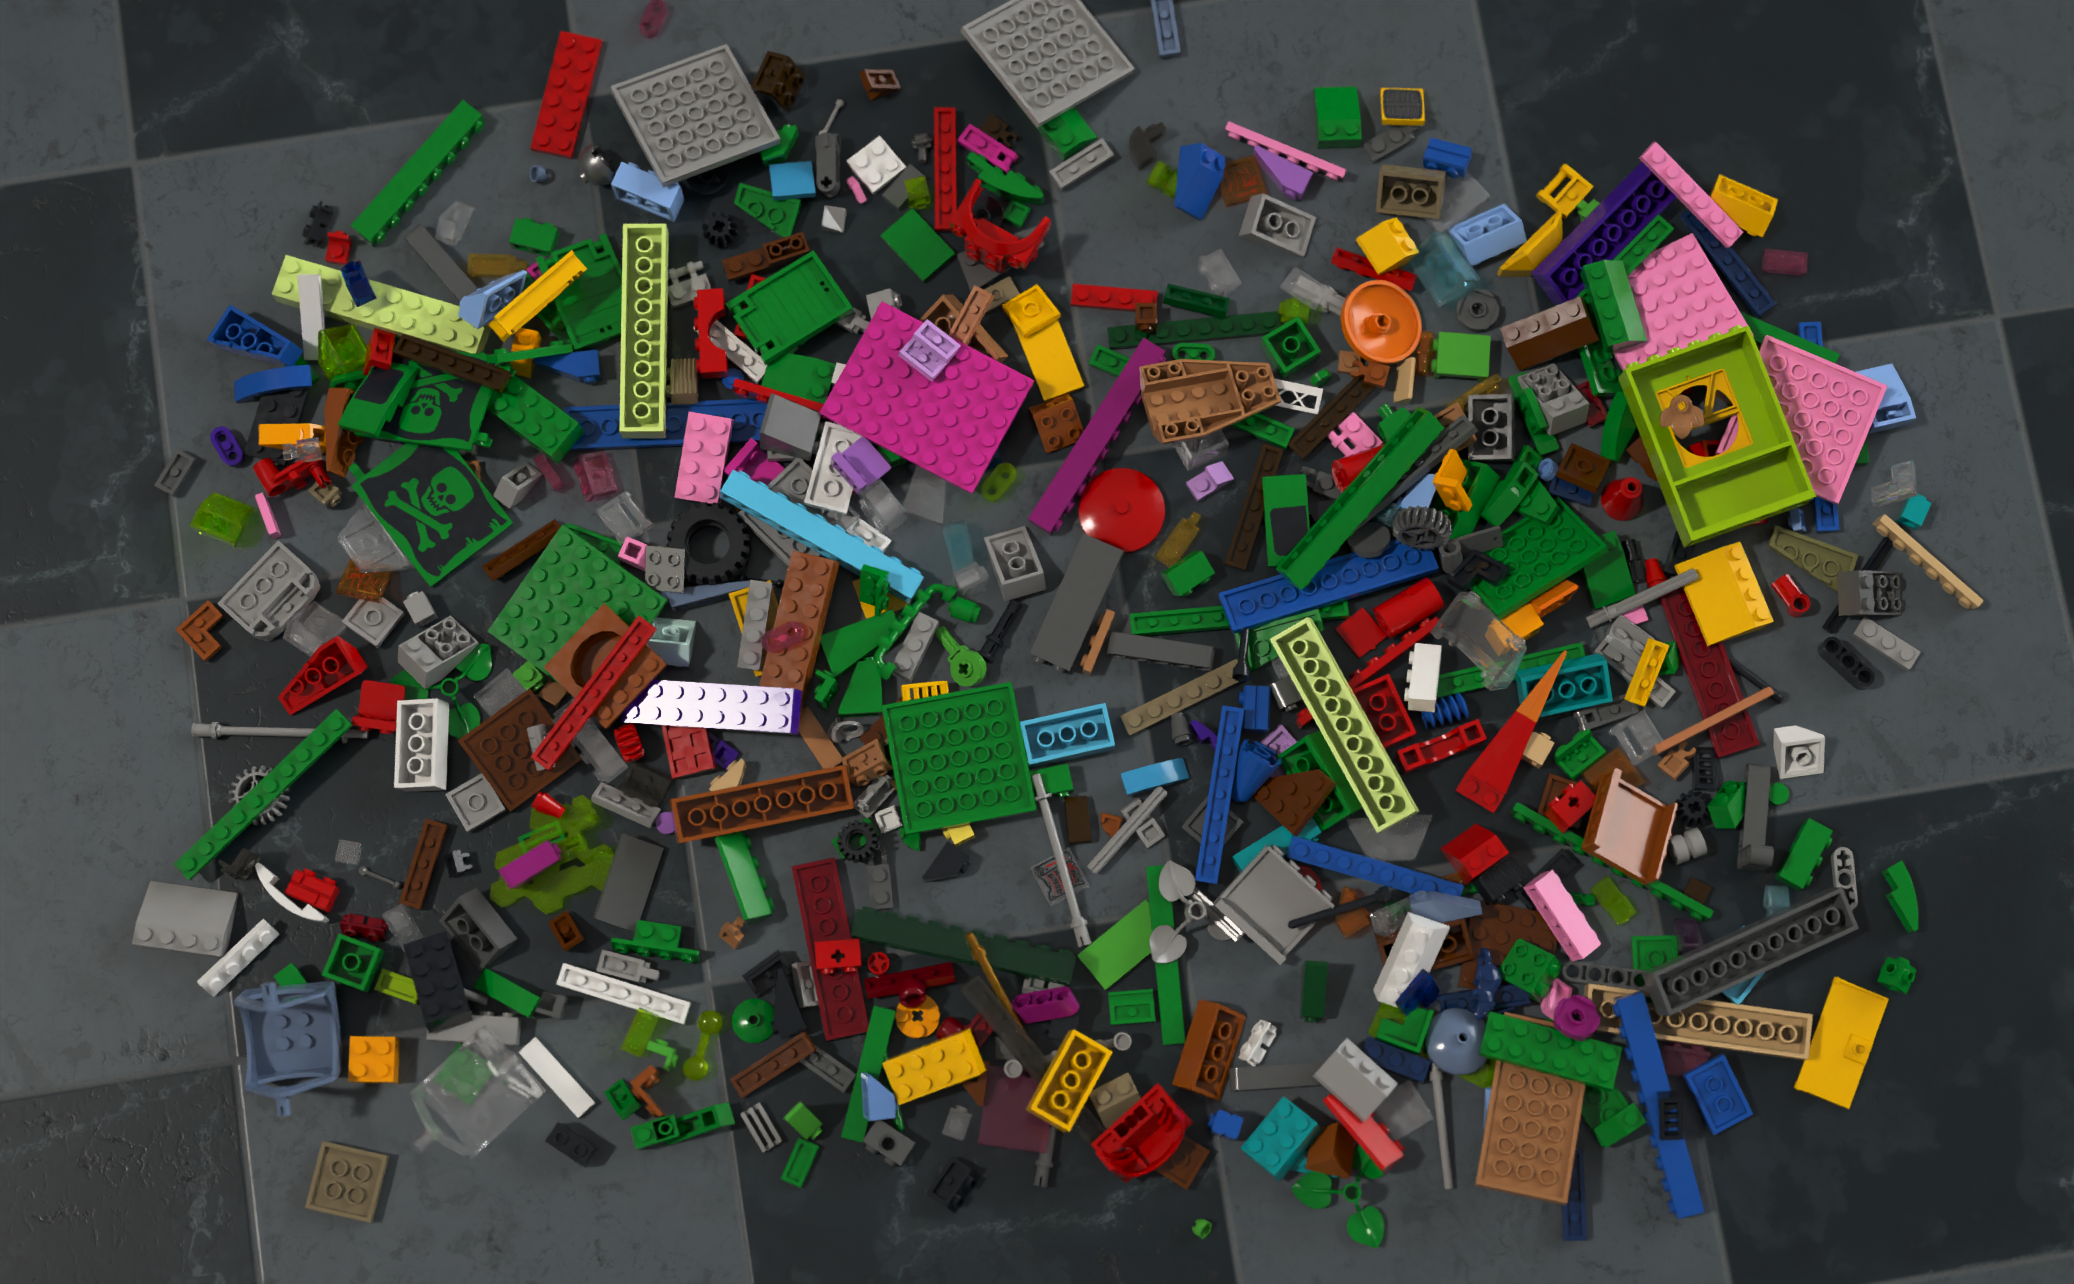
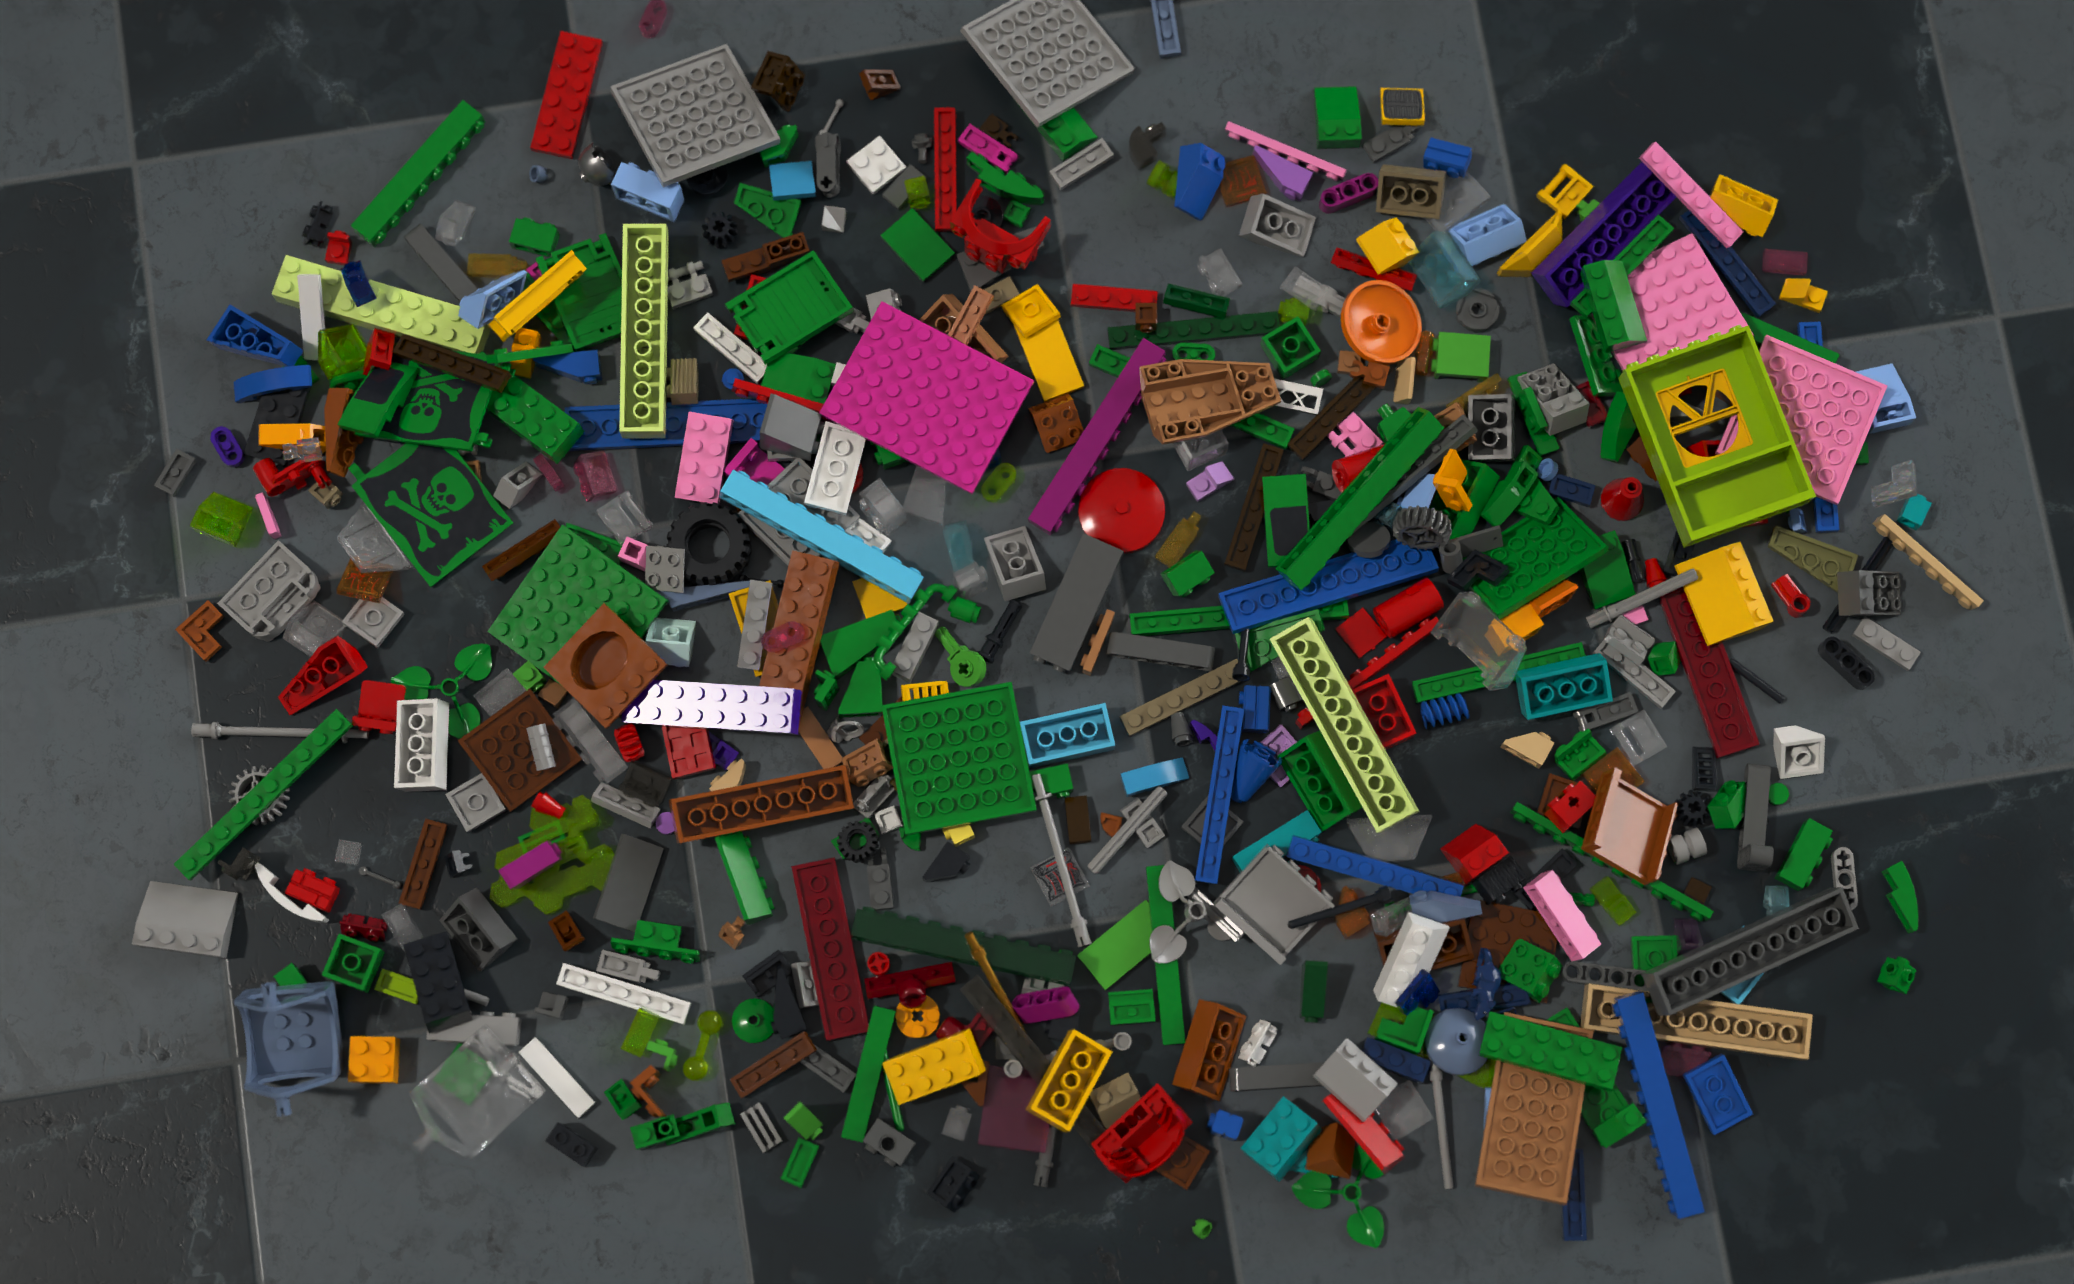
white plate [197,919,280,997] -> none
dark tan plate [305,1141,389,1223] -> none
light grey slope [398,616,479,689] -> none
light grey brick [403,591,438,628] -> none
green slope [474,968,542,1019] -> none
red plate [531,615,658,771] -> none
red arch [693,288,728,379] -> none
red brick [815,939,862,974] -> none
medium lavender bracket [831,436,891,495] -> none
bright pink tile [846,176,867,204] -> none
green bracket [860,564,890,616] -> none
medium blue slope [861,1072,898,1121] -> none
lavender slope [898,319,961,382] -> none
reddish brown plate [1253,769,1336,837] -> none
red arch [1394,719,1487,775] -> none
white brick [1404,643,1442,712] -> none
red plate [1455,650,1567,813] -> none
reddish brown slope [1500,296,1600,371] -> none
bright pink tile [1540,978,1573,1020] -> none
magenta plate [1553,995,1600,1041] -> none
reddish brown plate [1555,443,1611,493] -> none
yellow plate [1624,638,1670,707] -> none
nougat tile [1651,687,1774,757] -> none
medium nougat plate [1657,741,1696,781] -> none
black slope [1657,1091,1683,1140] -> none
medium nougat plate [1660,395,1704,439] -> none
yellow door [1794,977,1889,1109] -> none
none -> magenta beam [1319,173,1379,214]
none -> yellow slope [1779,278,1828,313]

